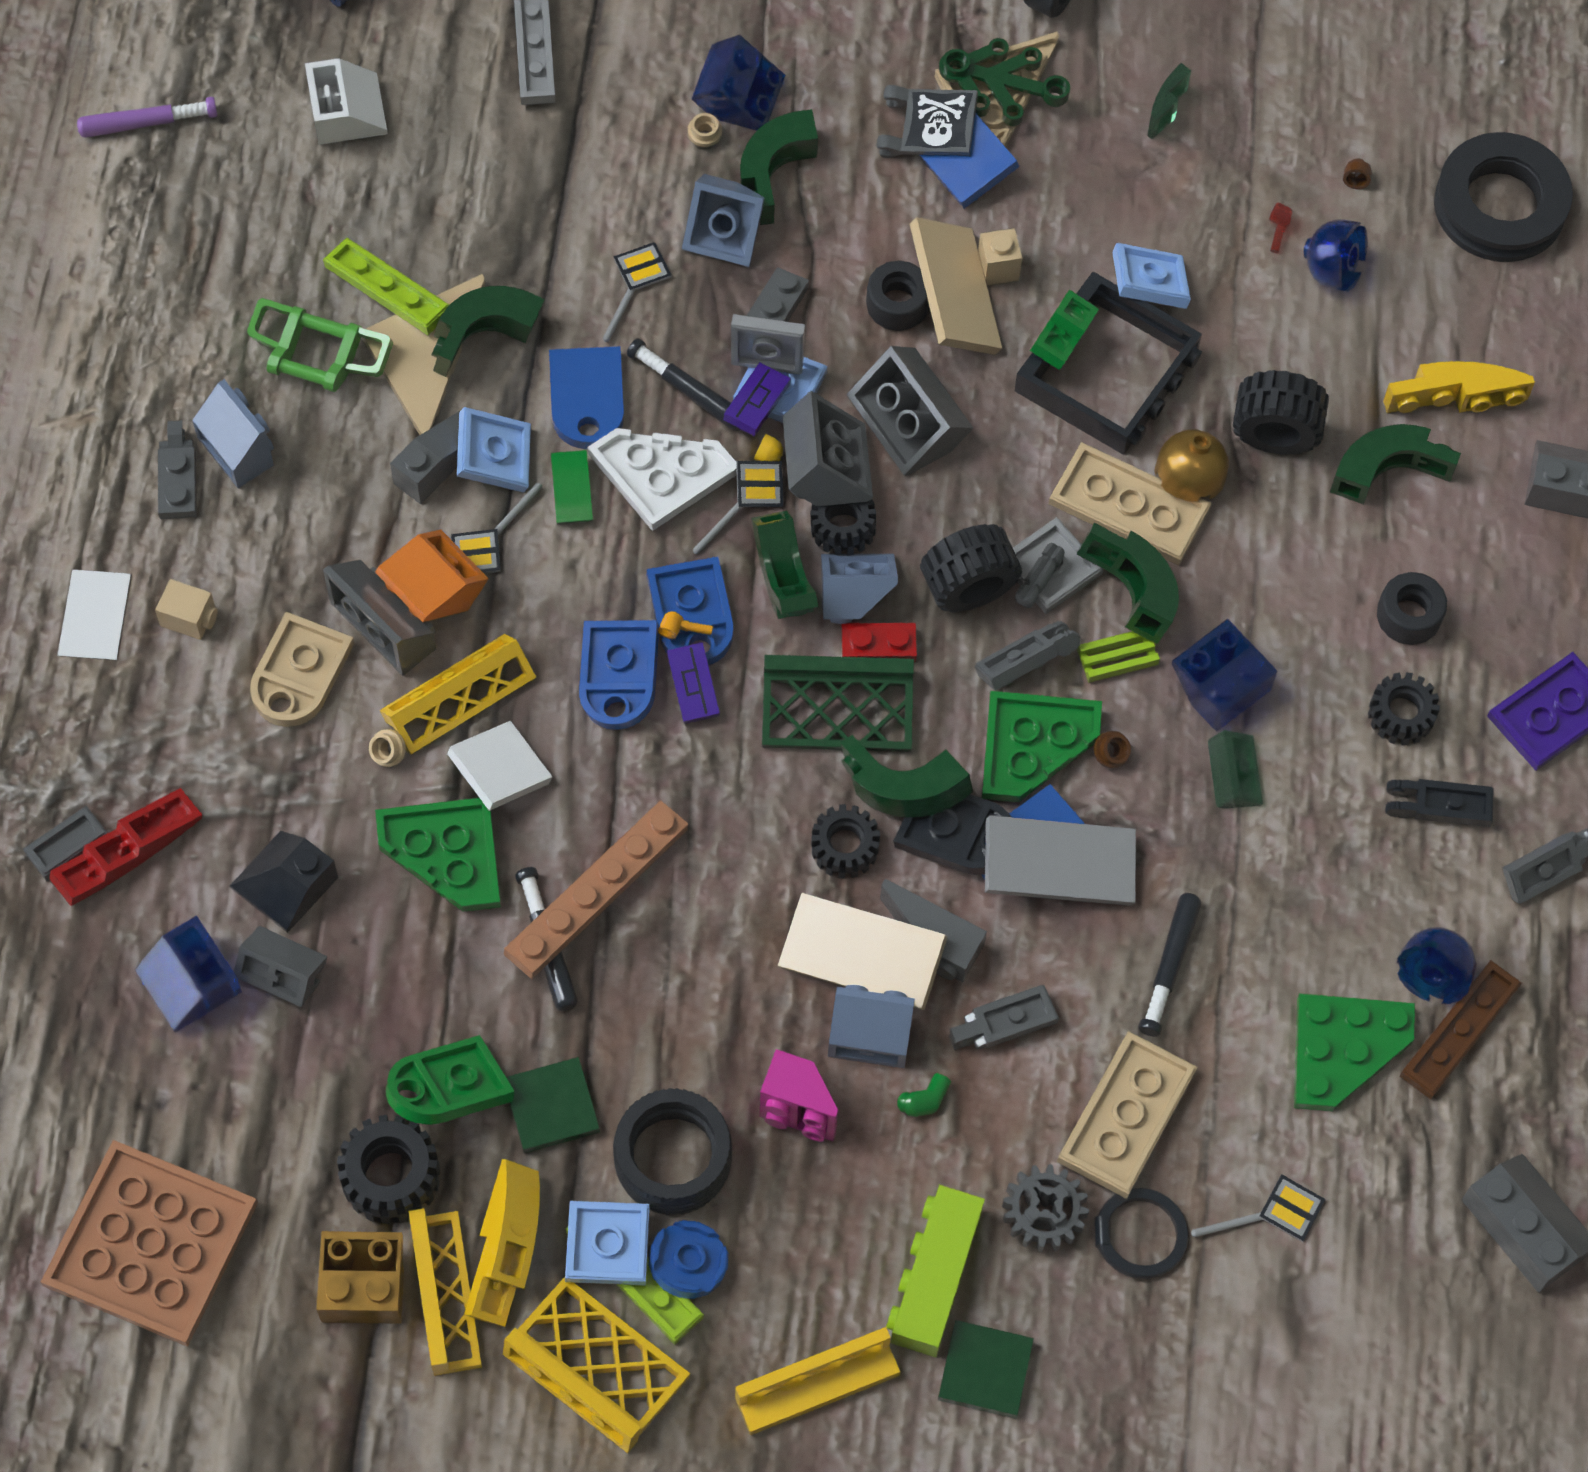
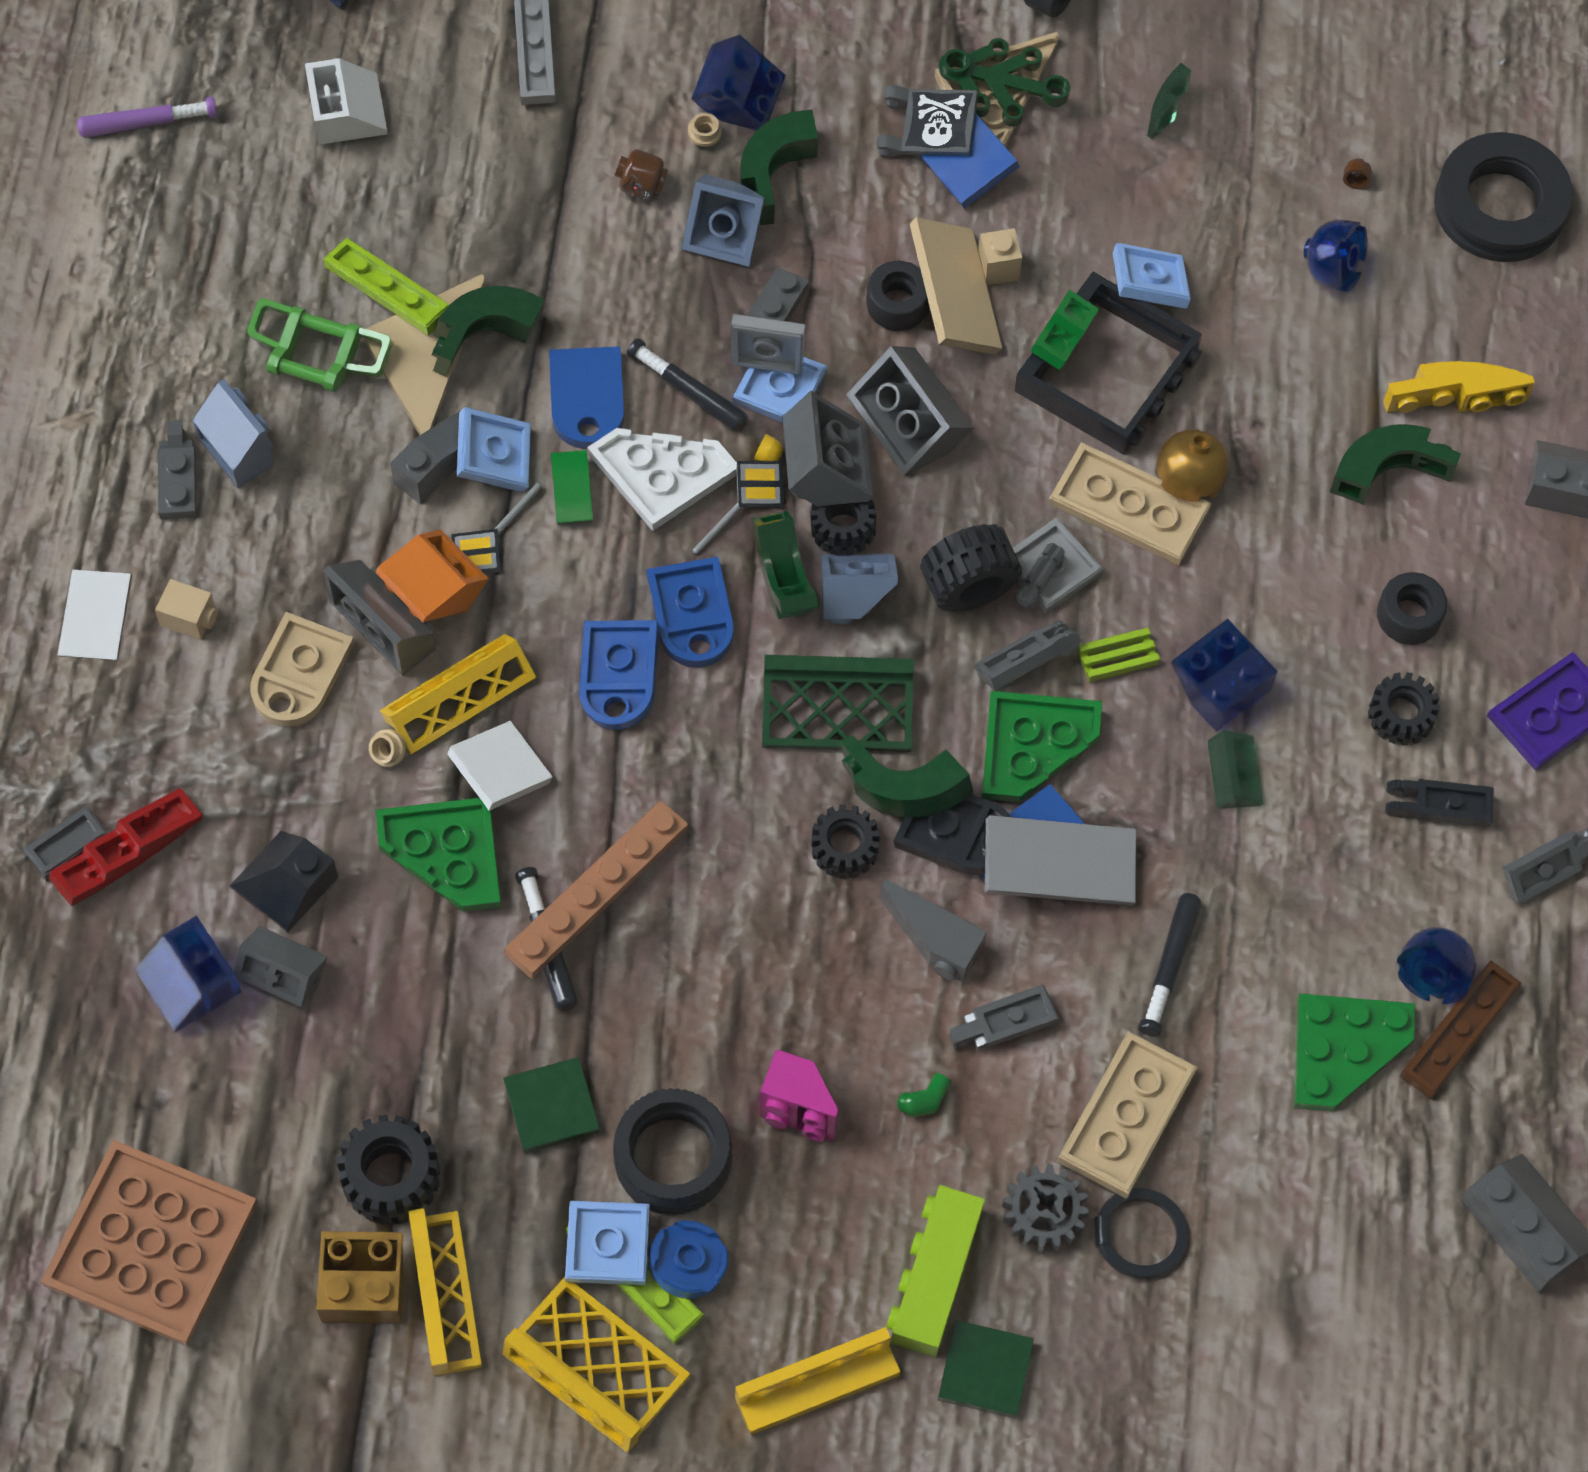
green tile [386,1035,515,1125] -> none
yellow slope [464,1159,540,1327] -> none
piece [603,242,672,342] -> none
light orange hand [658,611,713,639] -> none
dark purple tile [667,642,720,724] -> none
dark purple tile [723,362,791,436] -> none
tile [778,893,948,1010] -> none
sand blue slope [828,985,915,1068] -> none
red plate [841,623,917,662] -> none
dark green arch [1076,523,1179,644] -> none
reddish brown plate [1094,731,1131,768] -> none
piece [1191,1174,1325,1242] -> none
black tyre [1233,370,1329,455] -> none
clear red hand [1269,202,1292,253] -> none
none -> reddish brown head [614,149,669,200]

